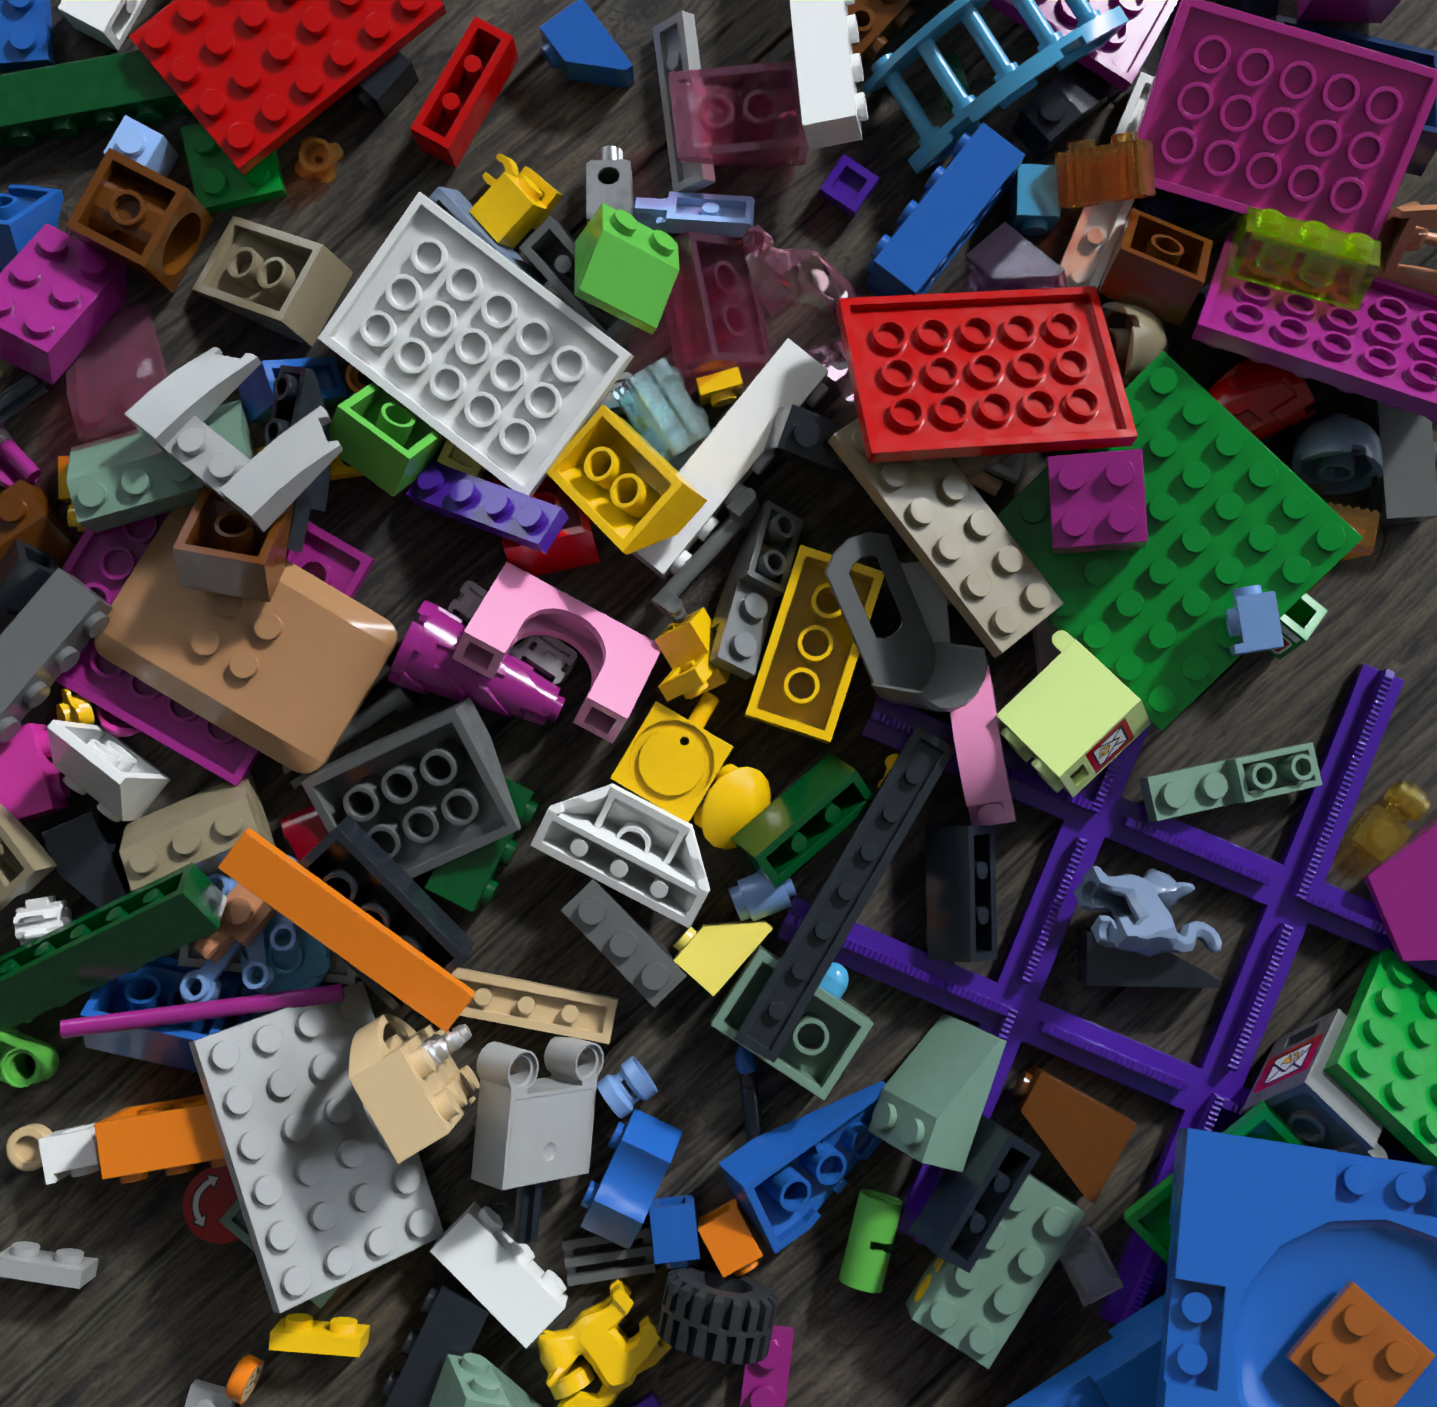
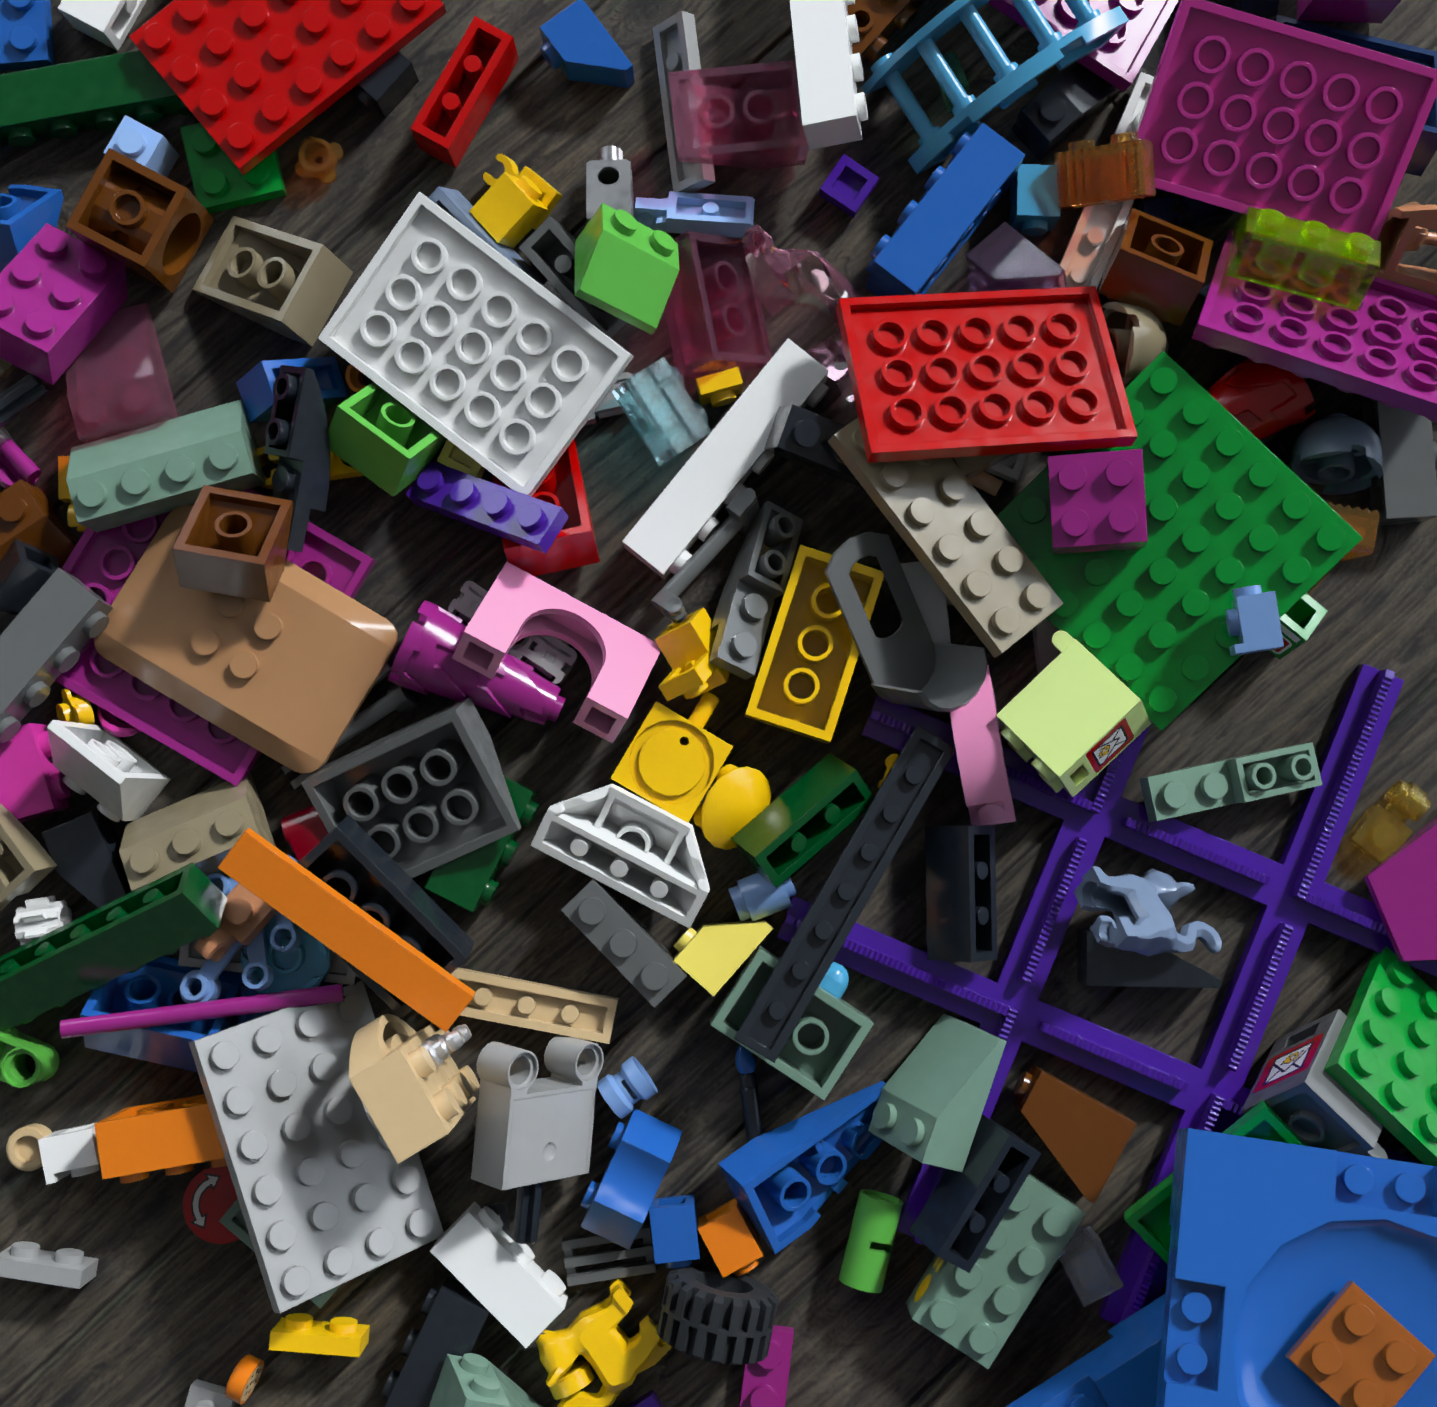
light grey wedge [125,347,343,532] -> none
yellow slope [547,404,707,555] -> none

